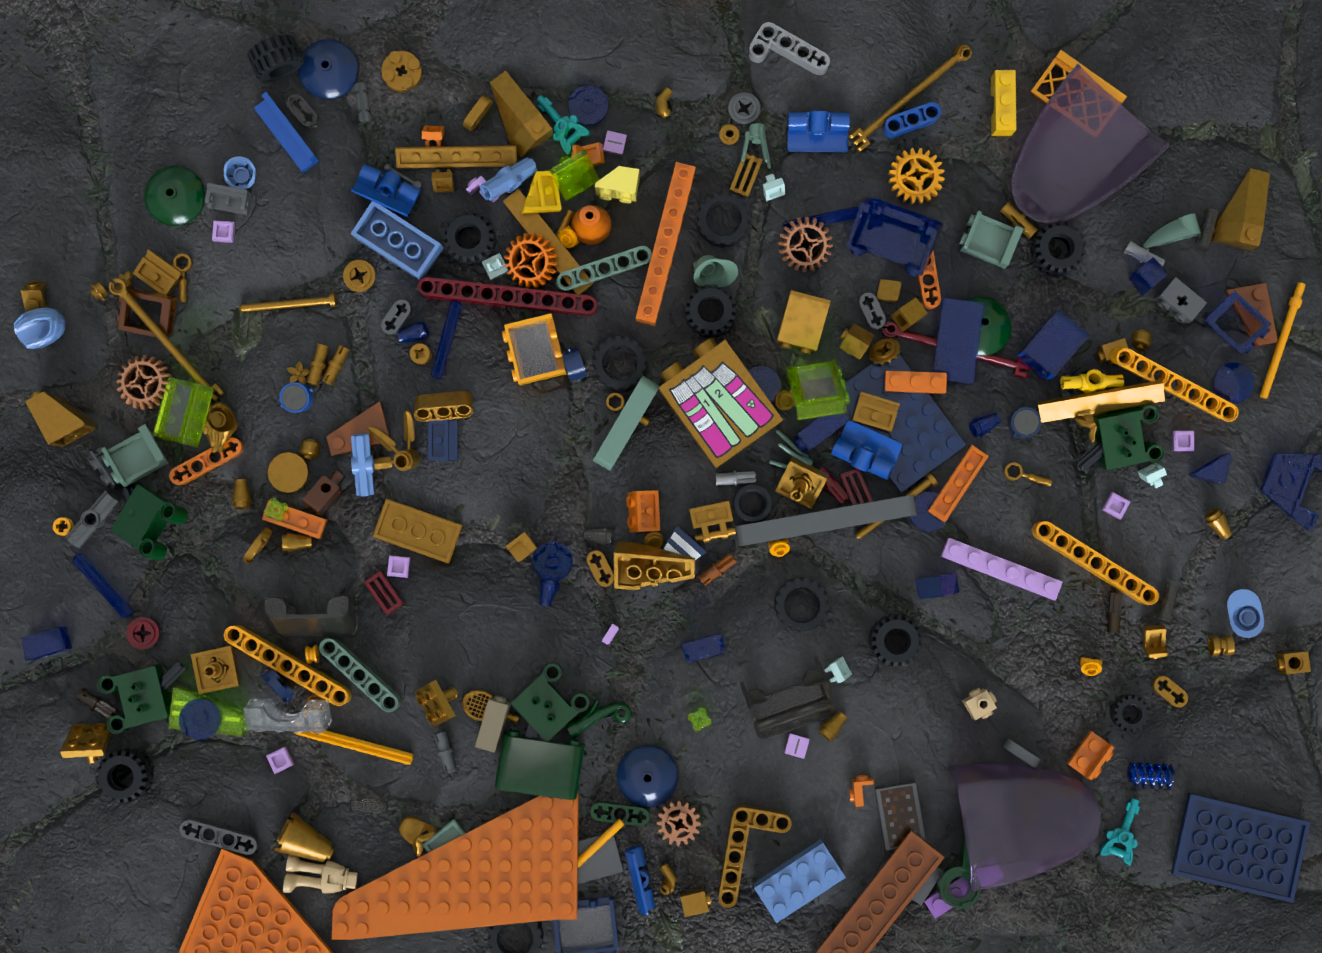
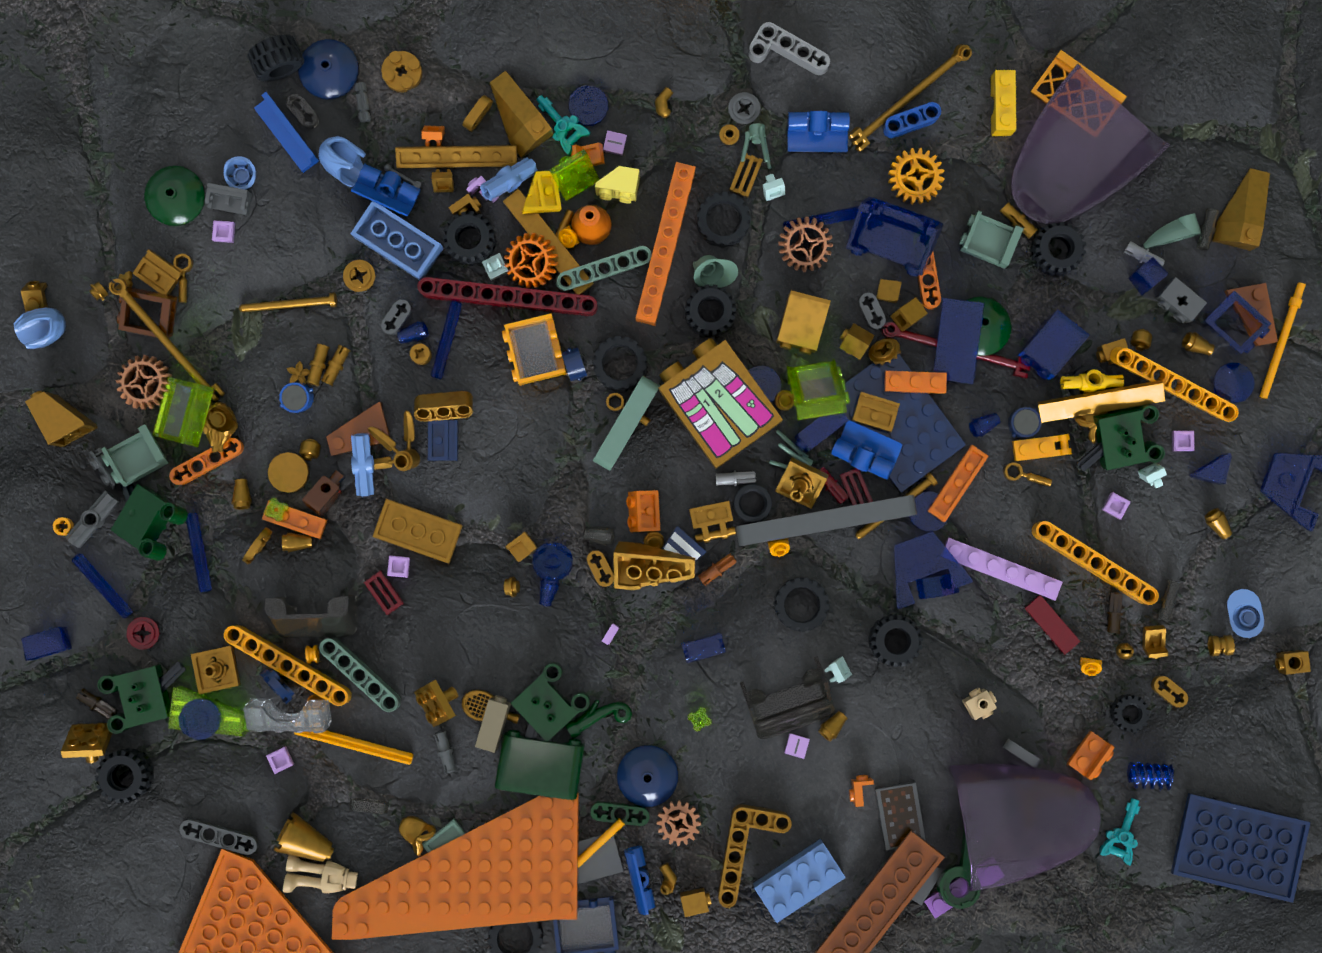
none -> clear blue axle [186,512,212,592]
none -> medium blue hair [318,136,366,187]
none -> pearl gold bracket [448,194,482,216]
none -> pearl gold plate [504,577,520,597]
none -> clear blue wing [894,531,973,609]
none -> light orange plate [1012,434,1072,461]
none -> dark red tile [1024,595,1081,655]
none -> pearl gold hinge [1116,643,1134,659]
none -> pearl gold cone [1182,332,1215,356]

